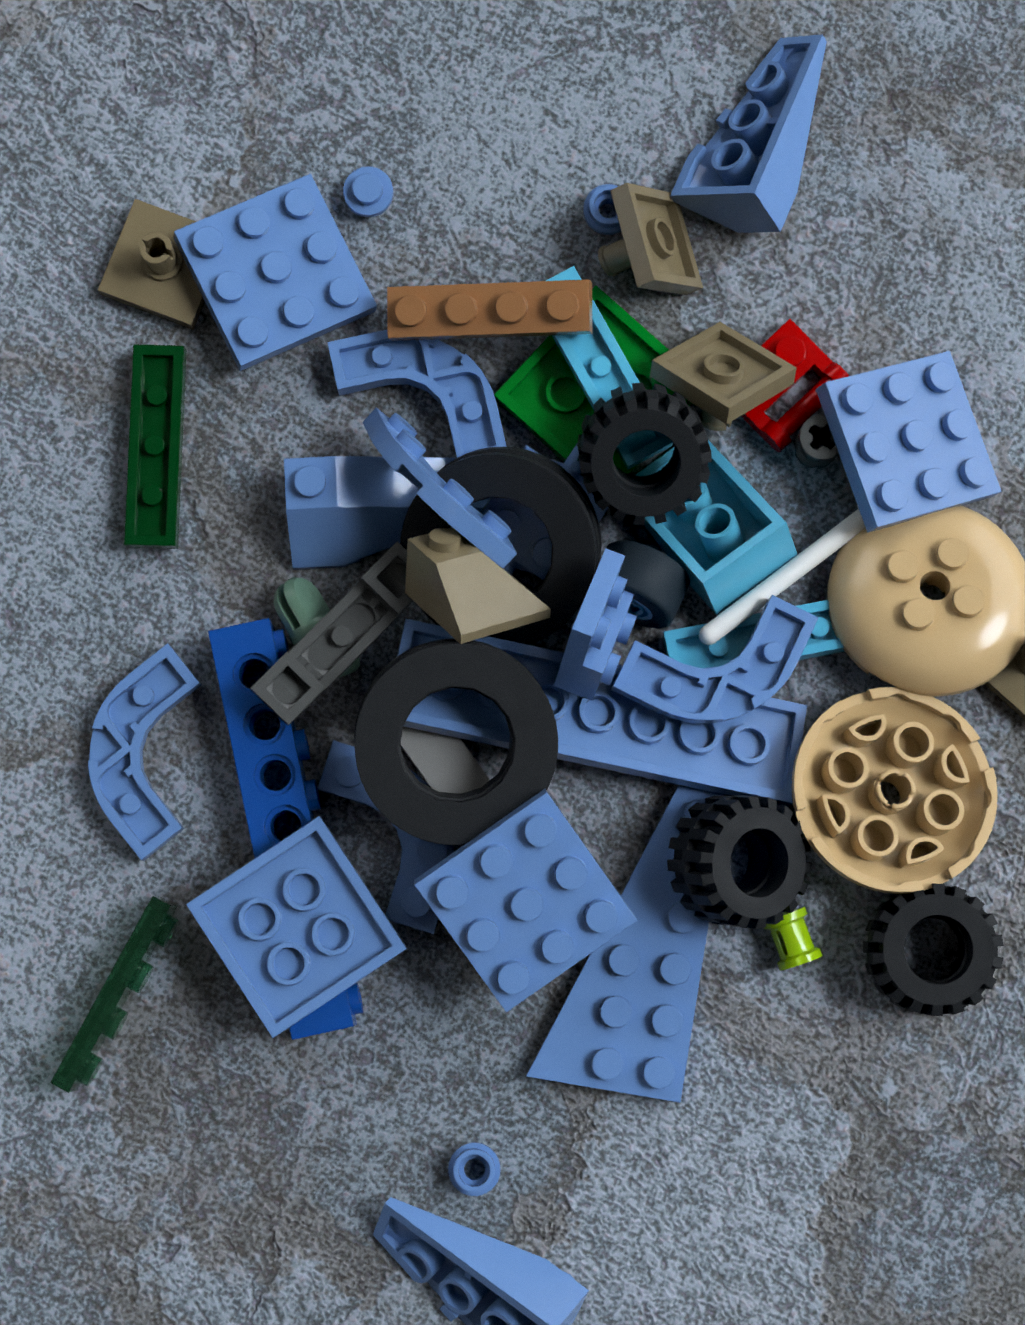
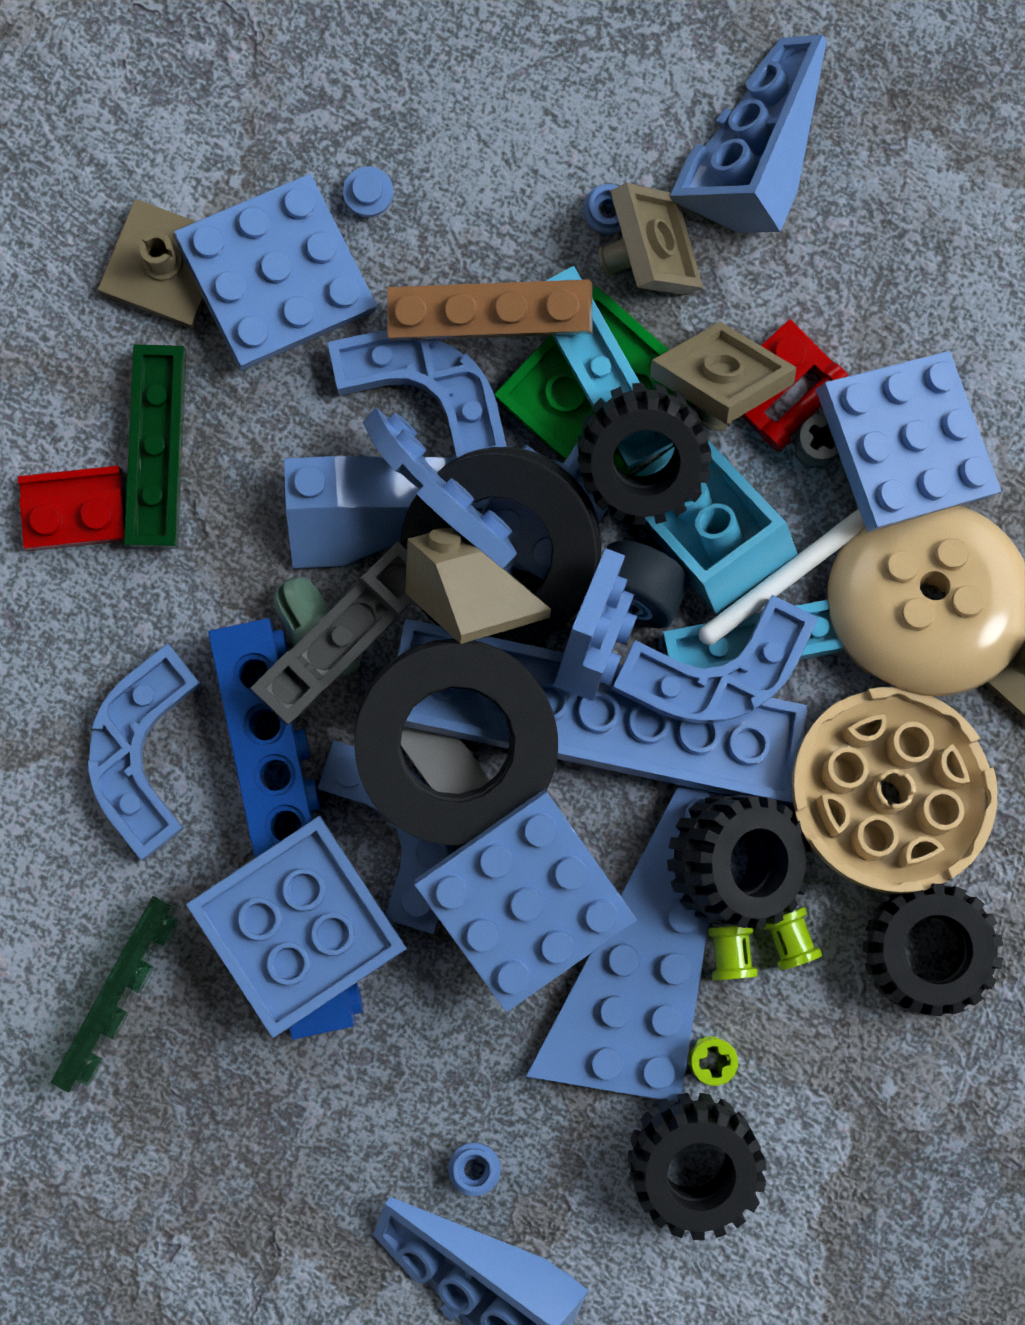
none -> red plate [17,465,126,551]
none -> black tyre [627,1093,767,1240]
none -> lime bush [688,1036,738,1086]
none -> lime bush [708,926,758,981]

